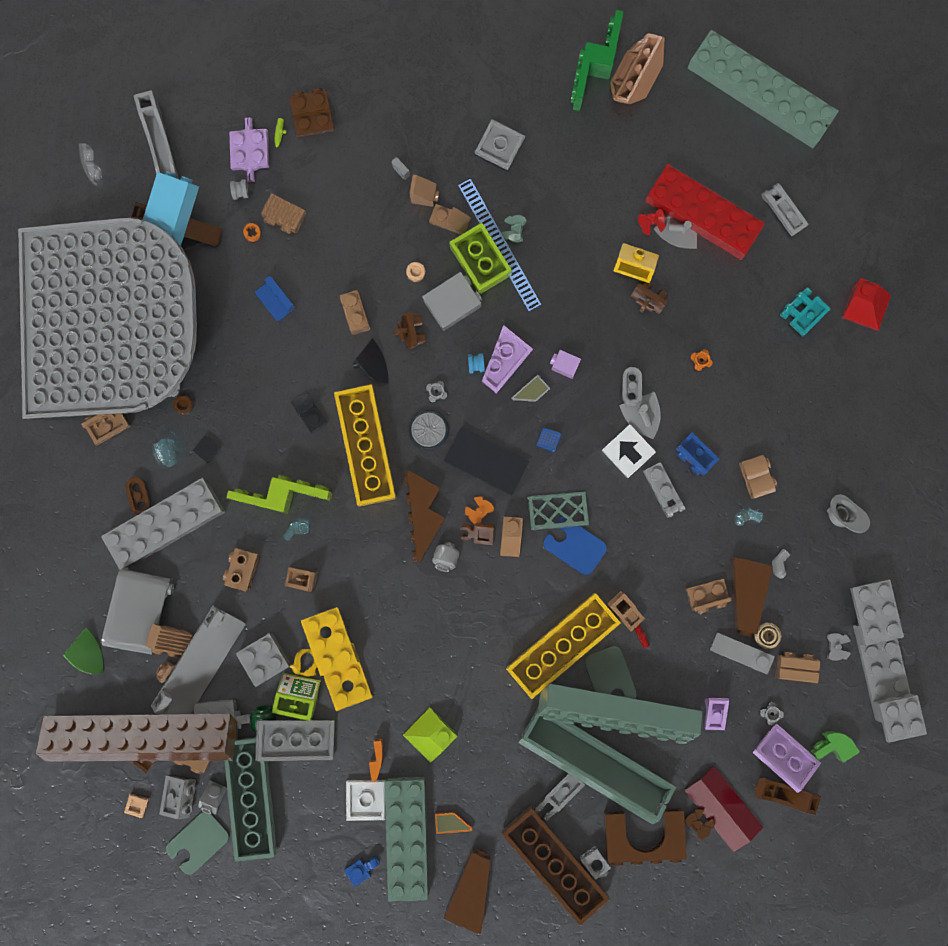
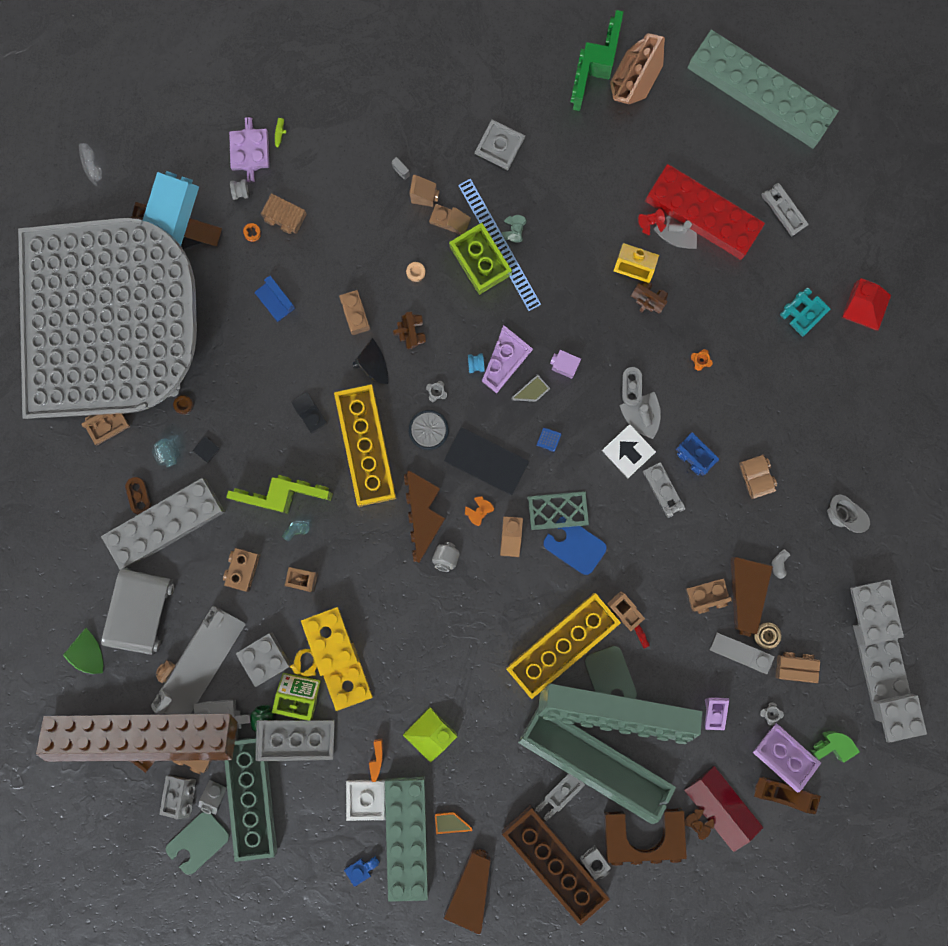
light nougat tile [124,793,150,818] -> none
light grey arch [133,90,179,179] -> none
medium nougat brick [145,623,193,658] -> none
reddish brown plate [289,88,334,138] -> none
light grey brick [422,272,482,331] -> none
reddish brown plate [461,523,495,545] -> none
clear light blue arm [734,508,763,526] -> none
light grey piece [827,633,851,661] -> none

